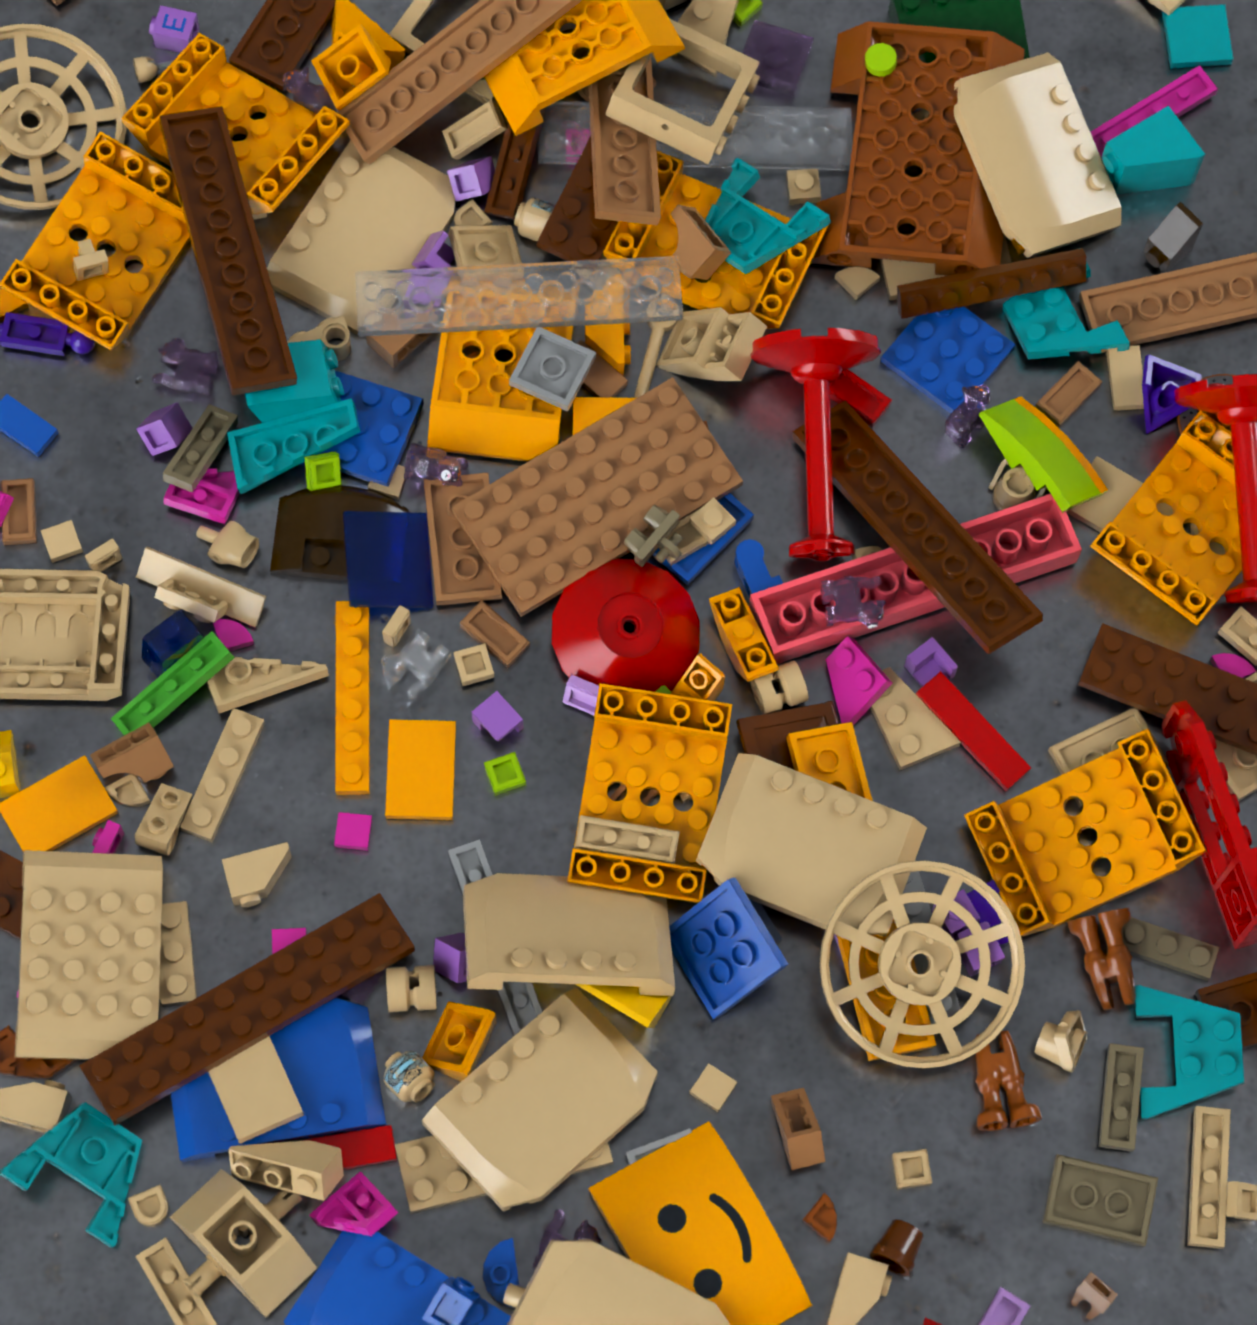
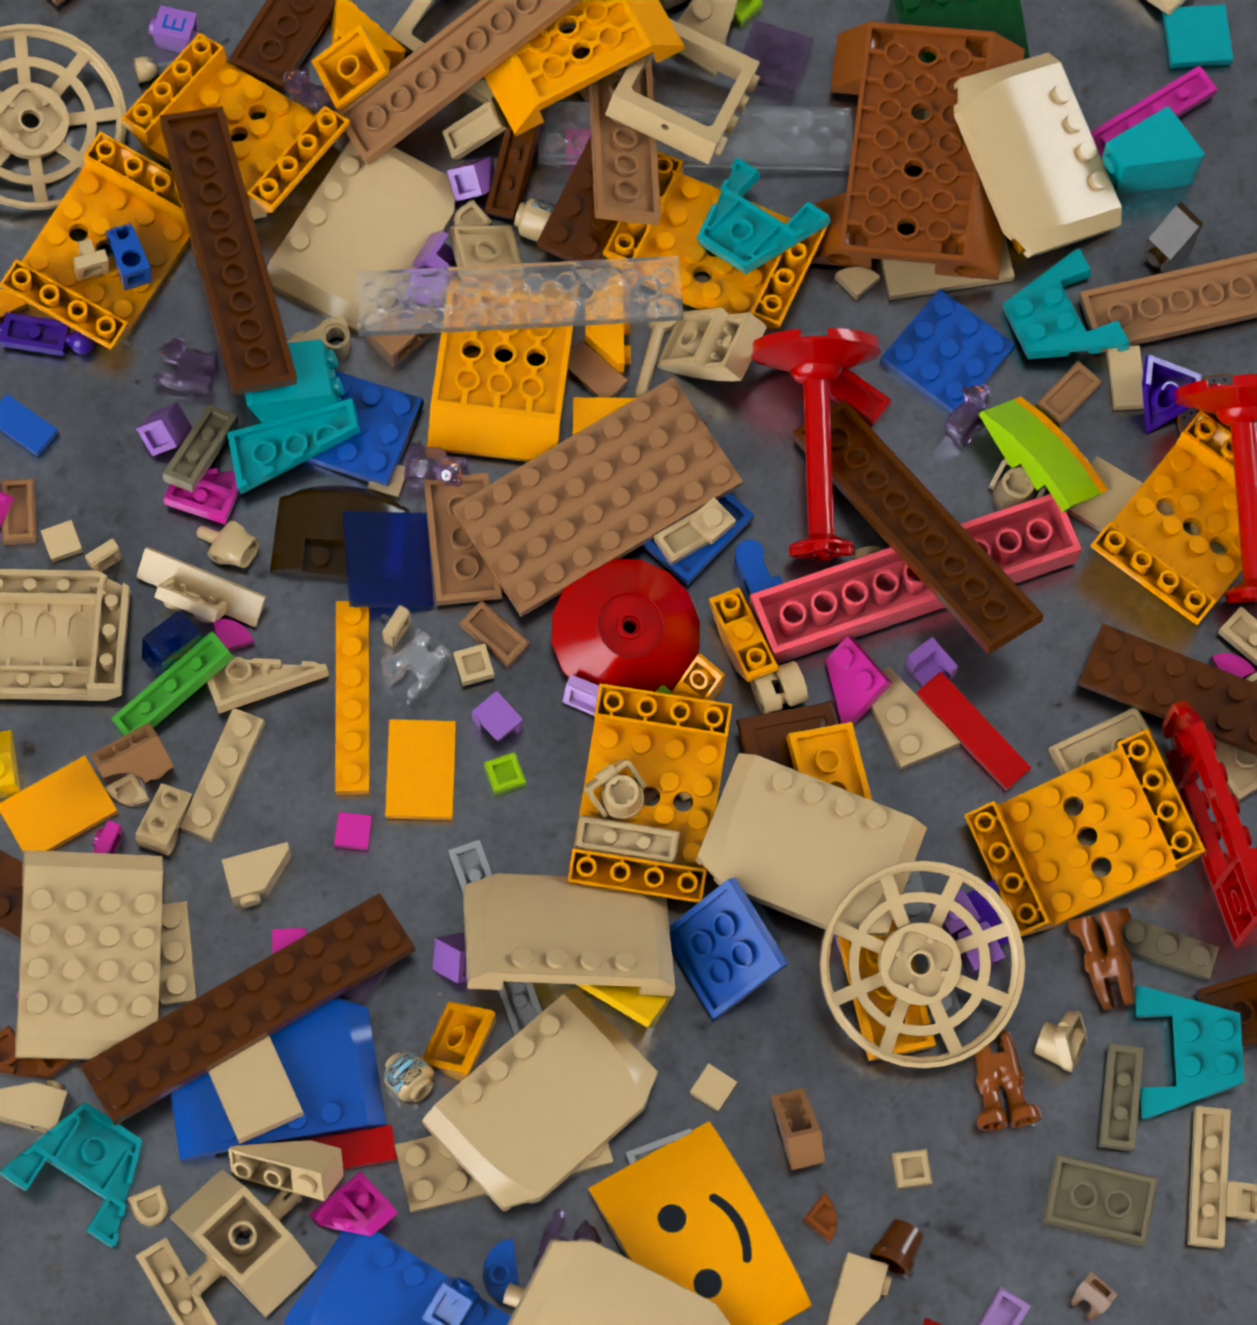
lime tile [305,452,341,491] -> none
tan wheel [386,965,437,1012] -> none
light grey plate [509,326,596,411] -> none
dark tan hips [624,504,683,567] -> none
medium nougat arch [670,204,732,280] -> none
tan plate [786,168,821,205] -> none
clear purple animal [820,576,886,629] -> none
lime tile [865,43,897,77] -> none
reddish brown plate [897,248,1086,319] -> none
none -> blue leg [105,223,152,291]
none -> tan piece [585,758,648,820]

